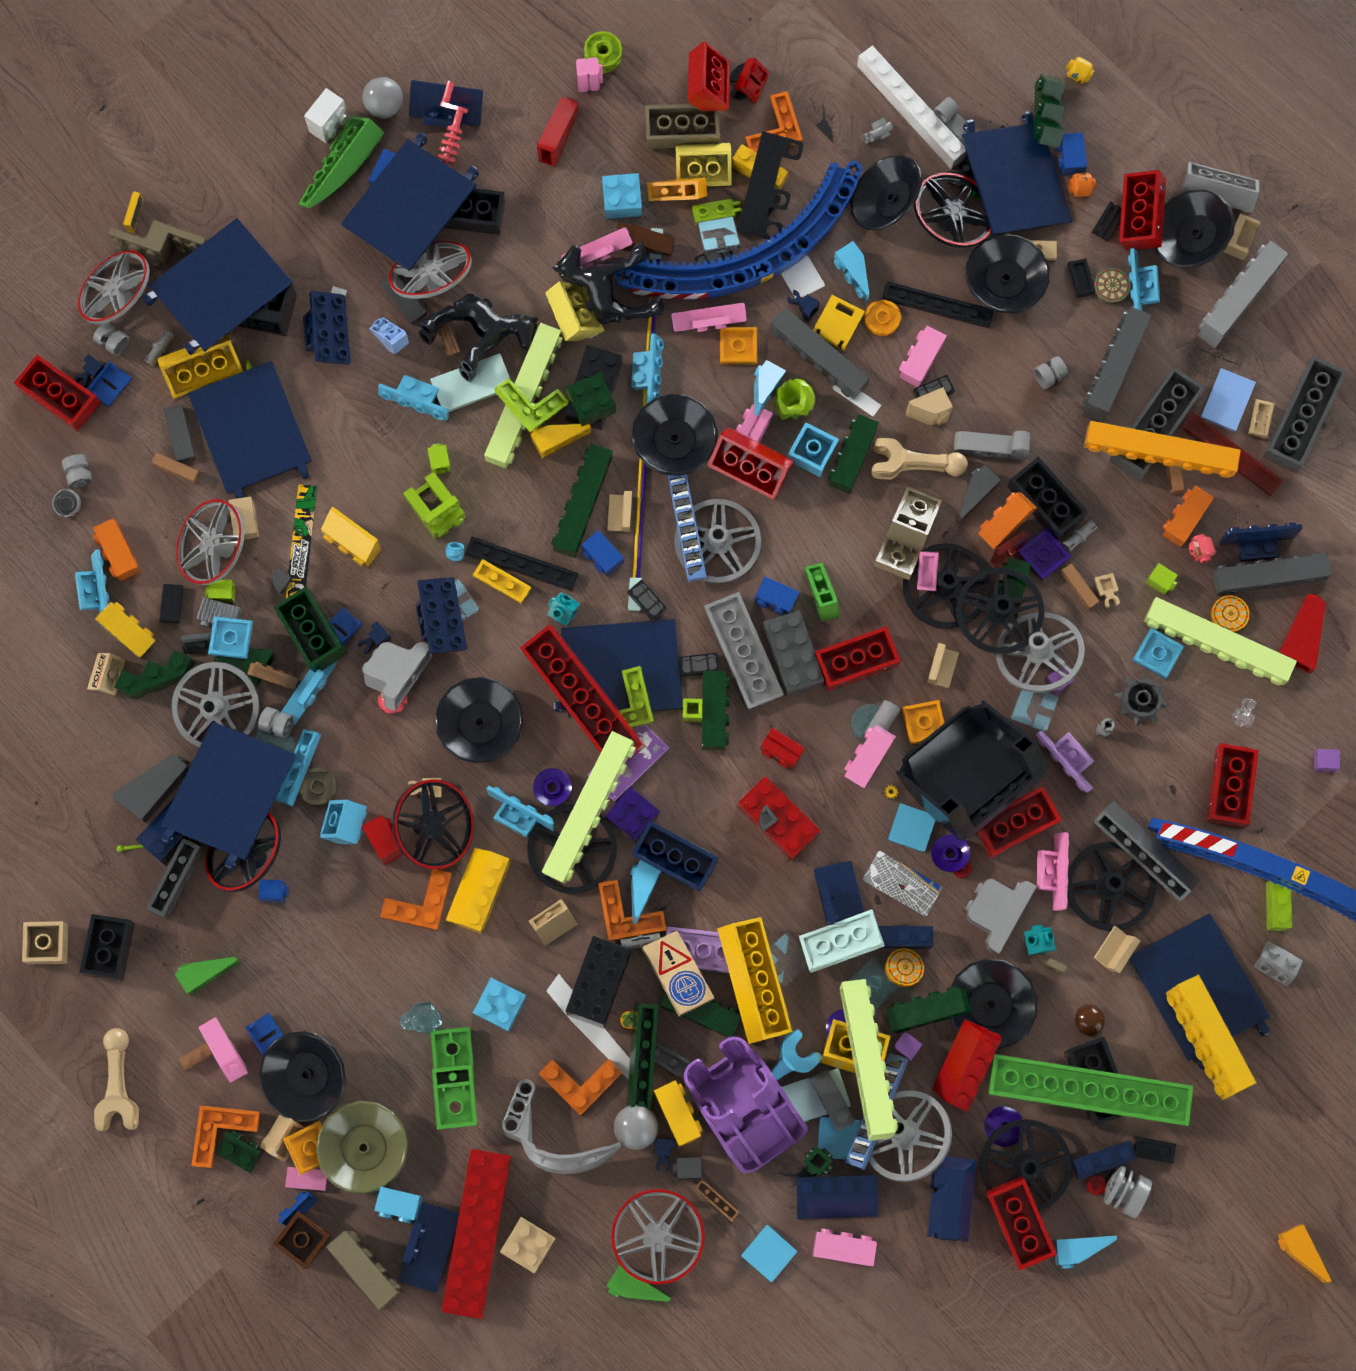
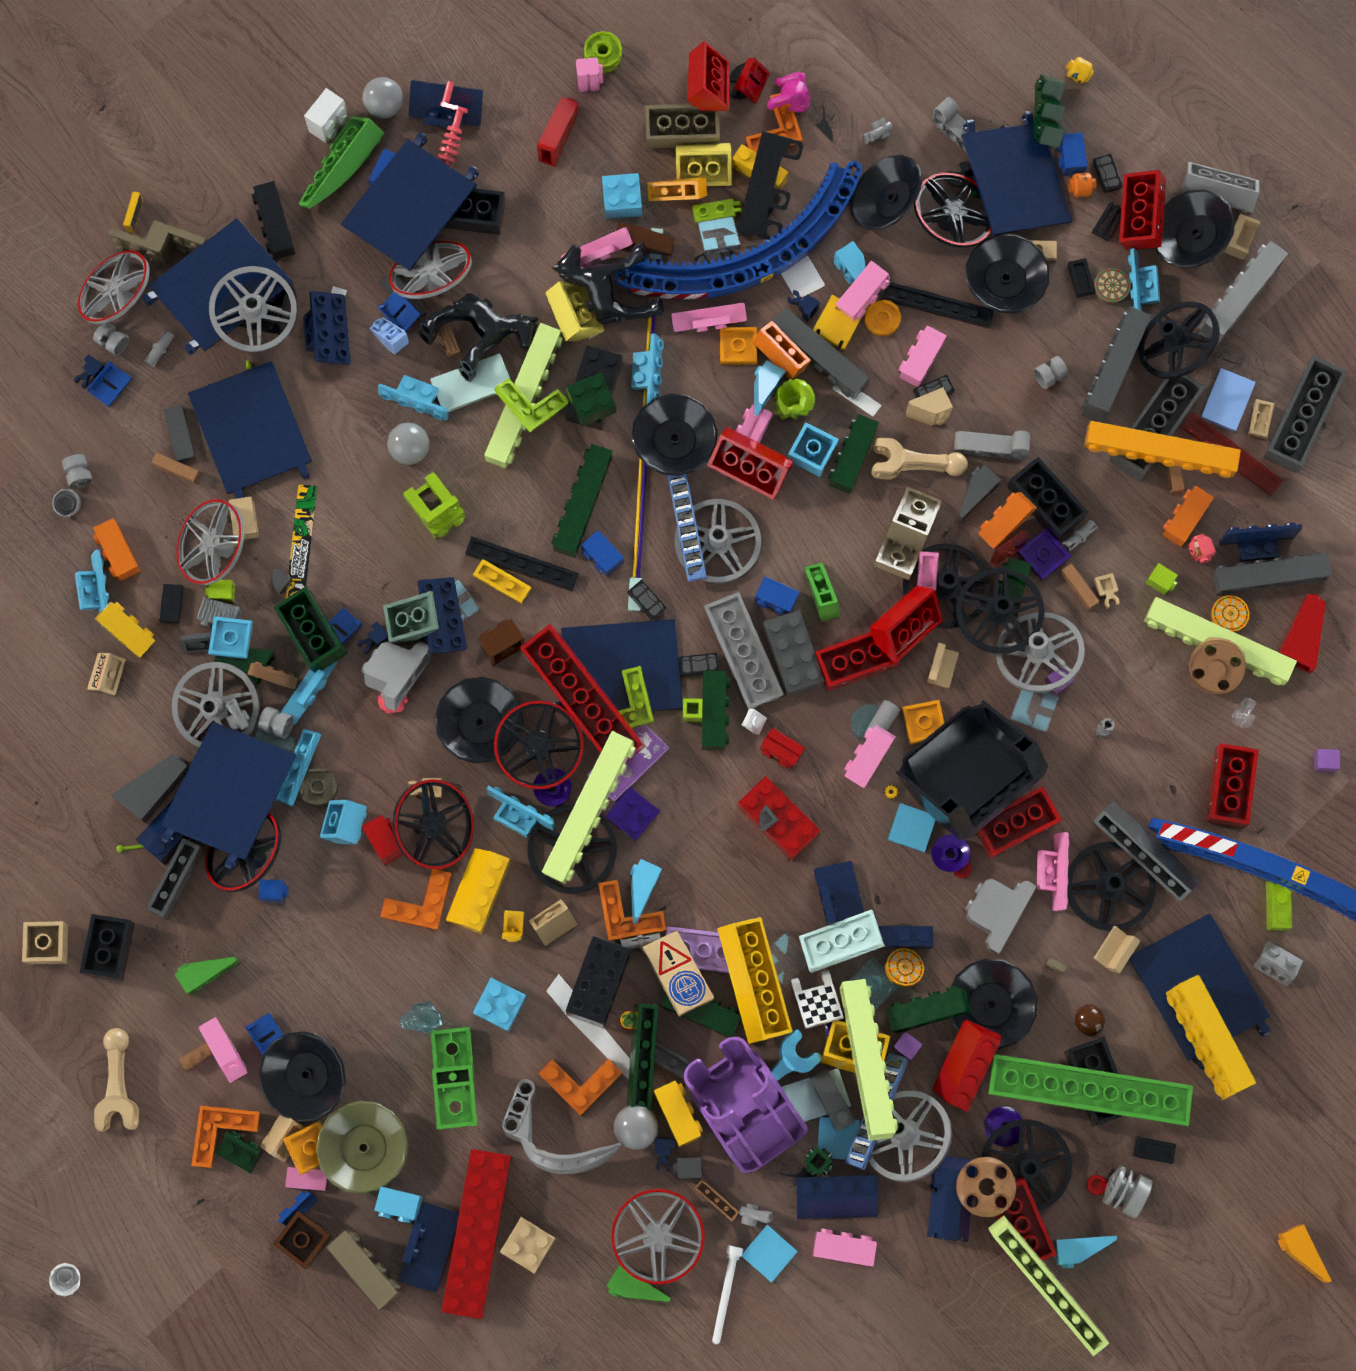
red brick [14,354,101,432] -> none
dark green brick [114,650,195,700] -> none
yellow slope [157,334,244,399] -> none
yellow slope [321,507,382,568] -> none
lime brick [427,444,451,474] -> none
medium azure tile [446,542,465,561] -> none
yellow slope [530,424,591,458] -> none
teal brick [547,592,581,626] -> none
tan panel [607,491,632,533] -> none
dark blue slope [631,821,719,892] -> none
white brick [857,45,967,169] -> none
light grey sticker [863,851,943,917] -> none
teal brick [1024,925,1056,955] -> none
lavender bracket [1036,730,1094,793] -> none
dark blue brick [1072,1140,1137,1180] -> none
dark grey brick [1115,675,1168,726] -> none
medium azure tile [1132,628,1185,680] -> none
none -> white hair [49,1263,80,1297]
none -> light grey wheel [209,266,297,352]
none -> light grey plate [226,698,250,730]
none -> black brick [251,181,295,260]
none -> blue piece [377,292,422,332]
none -> sand green slope [383,591,439,644]
none -> light grey piece [387,422,430,465]
none -> reddish brown brick [478,619,525,666]
none -> black wheel [494,701,584,790]
none -> yellow bracket [502,910,524,942]
none -> white piece [712,1245,743,1344]
none -> light grey plate [740,1203,773,1226]
none -> white plate [742,708,767,735]
none -> orange brick [753,321,811,380]
none -> dark pink hair [767,72,811,113]
none -> white flag [791,970,844,1029]
none -> bright pink brick [836,260,890,322]
none -> red slope [870,586,943,663]
none -> medium nougat piece [956,1157,1016,1217]
none -> yellowish green brick [988,1215,1109,1356]
none -> tile [1093,154,1123,193]
none -> black wheel [1138,302,1220,379]
none -> medium nougat piece [1189,637,1246,694]

